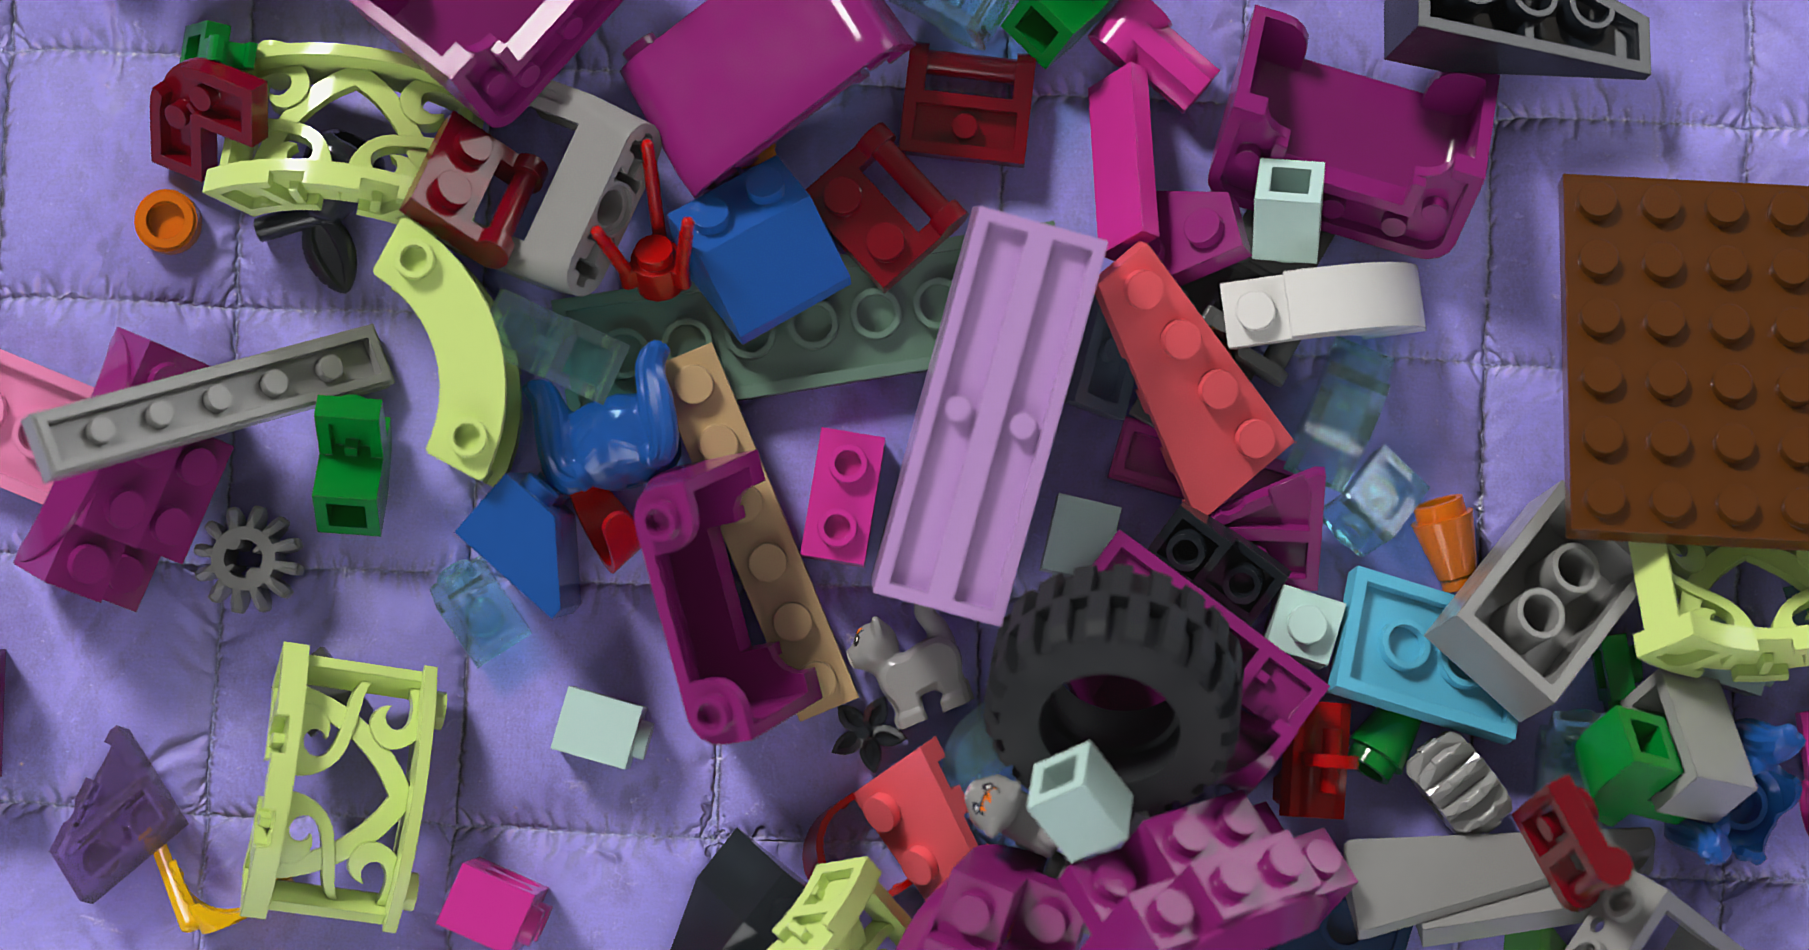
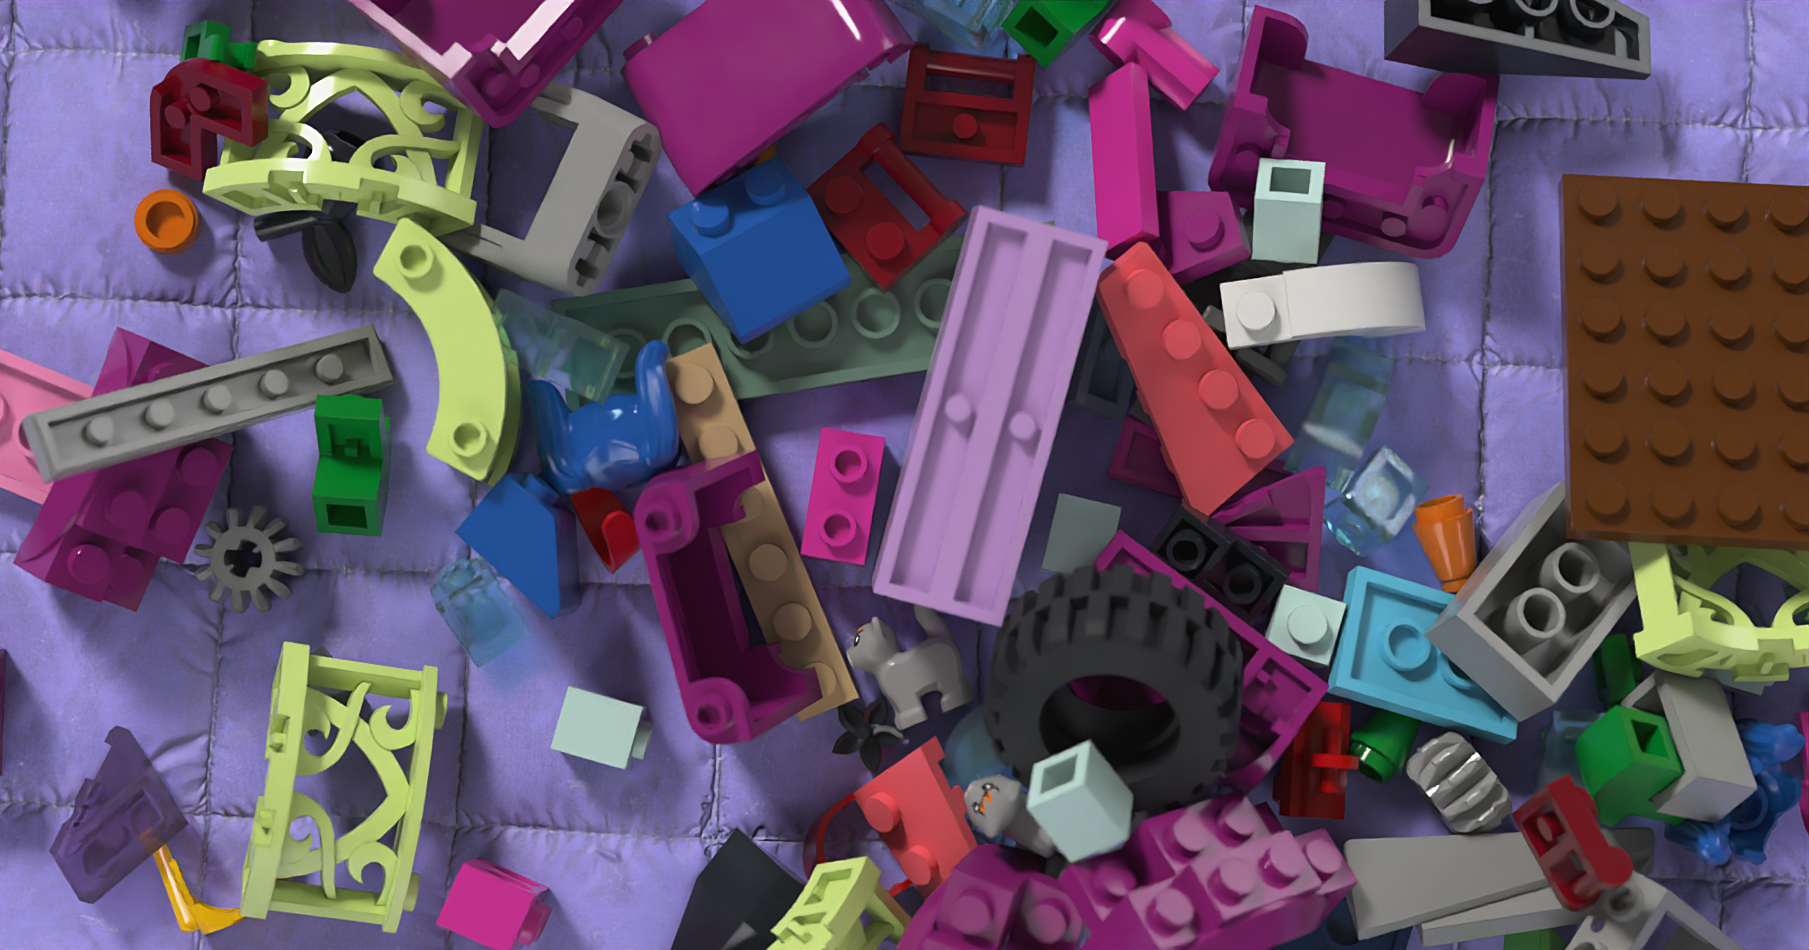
dark red plate [399,110,549,269] -> none
red plant [591,139,694,302] -> none

